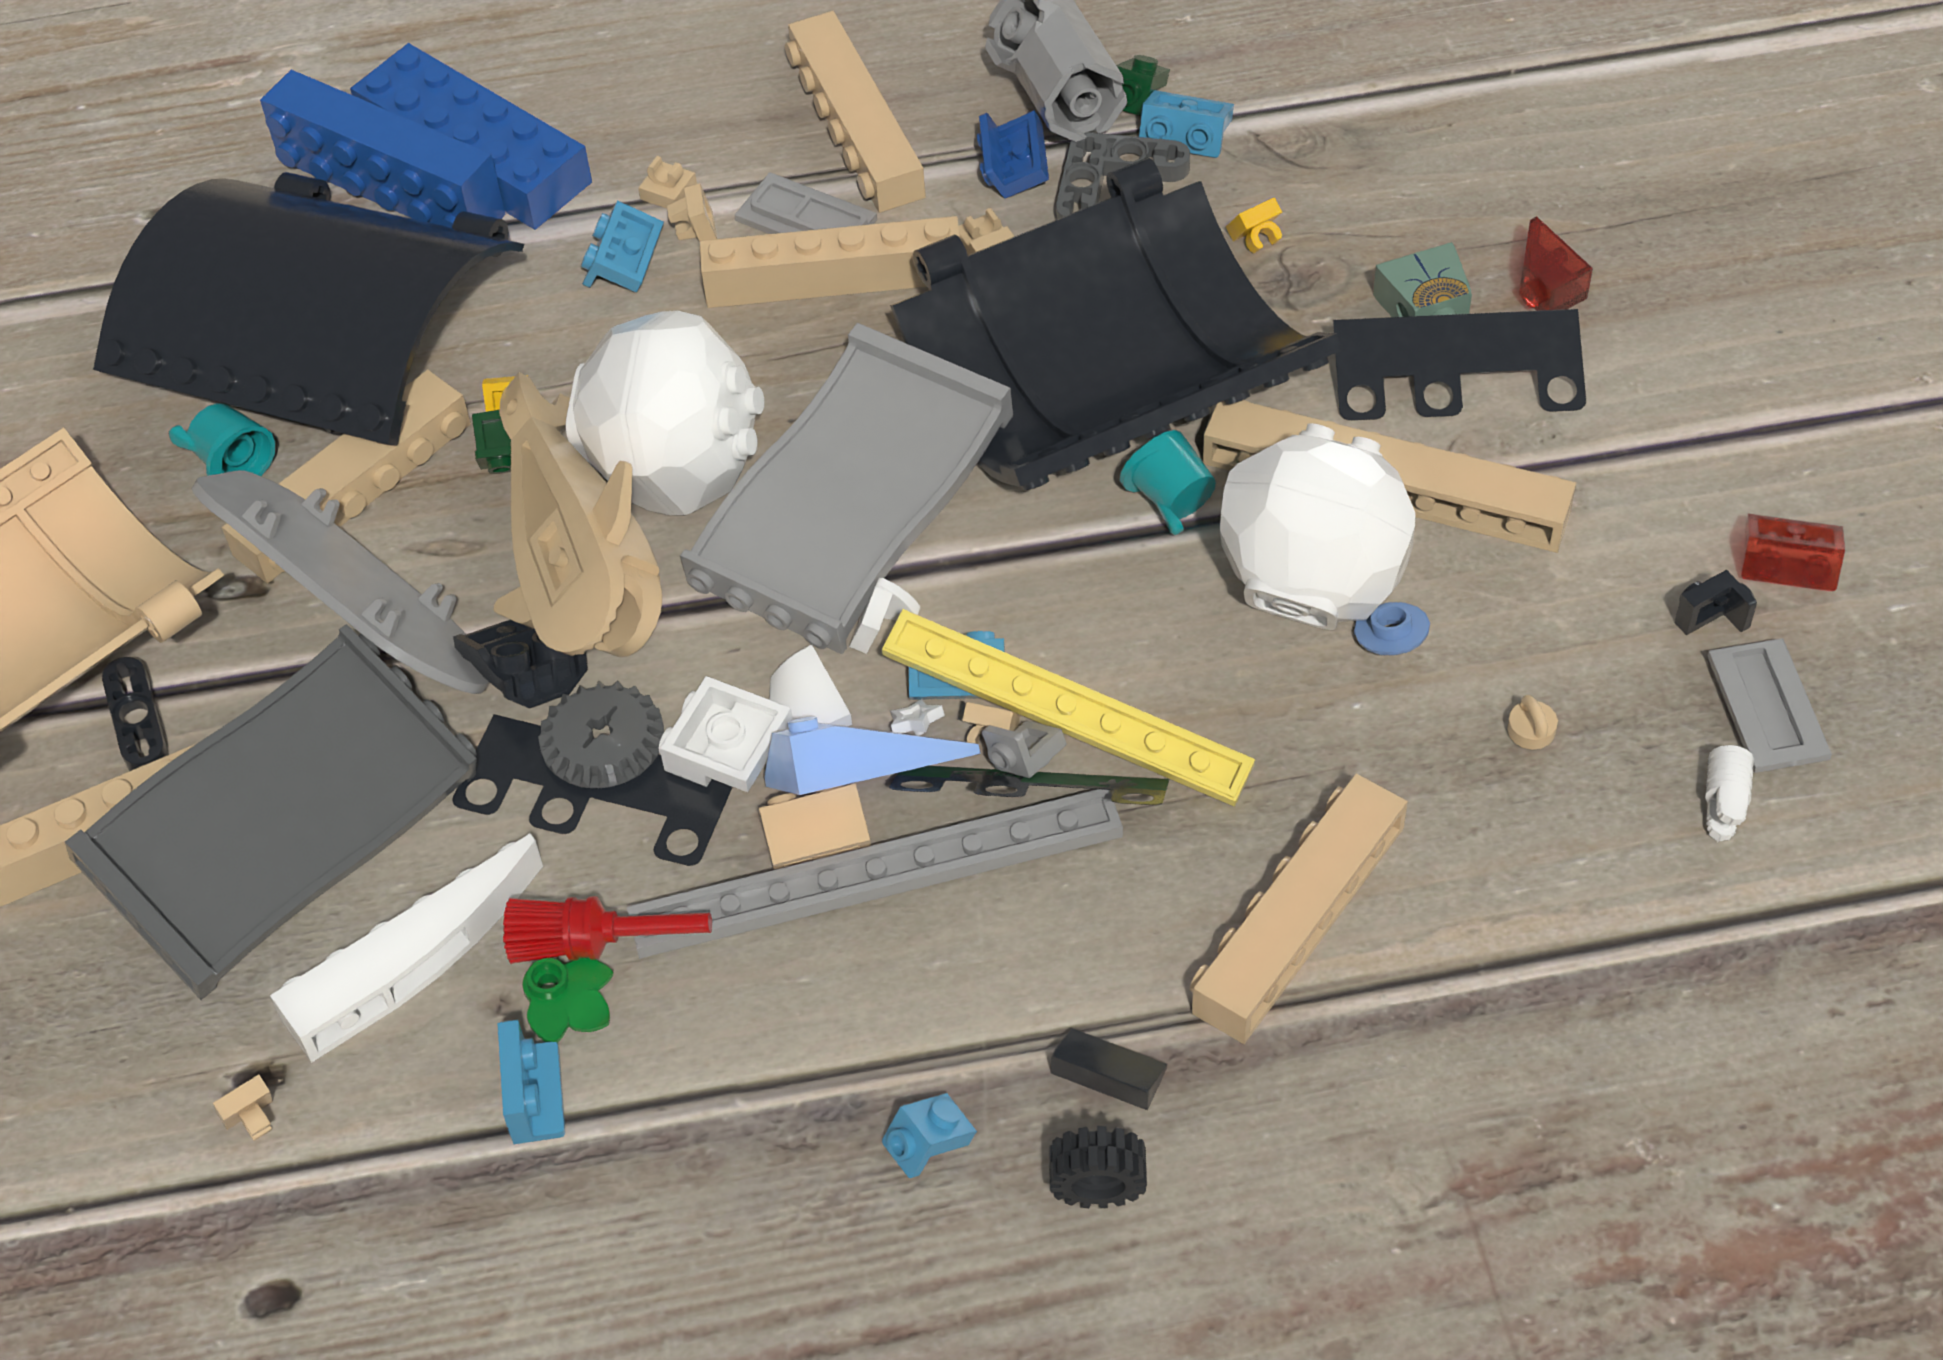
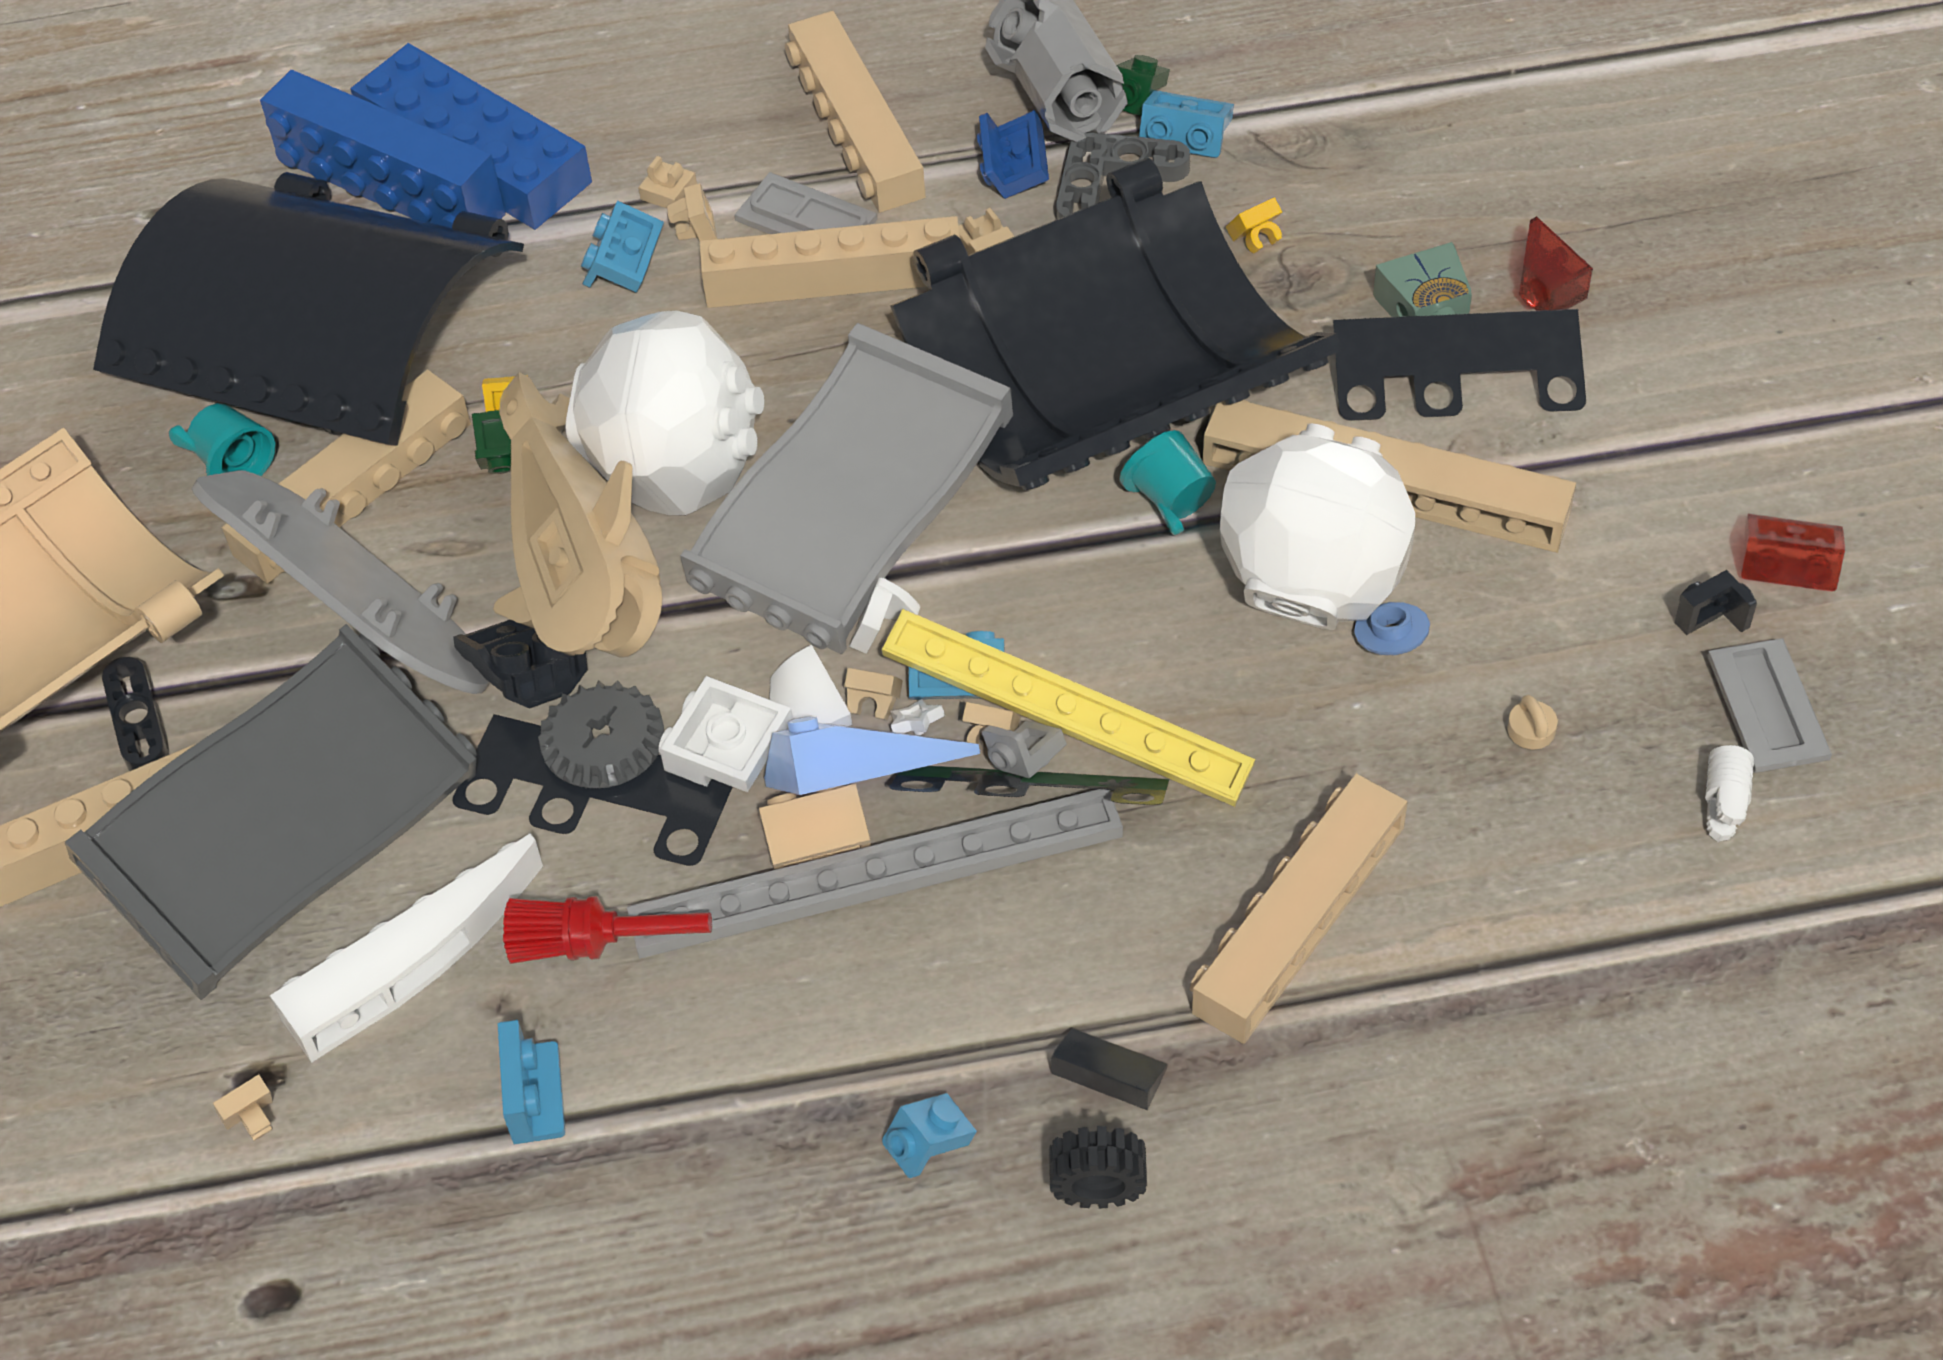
green plate [522,958,614,1043] -> none
none -> tan tile [844,668,903,720]

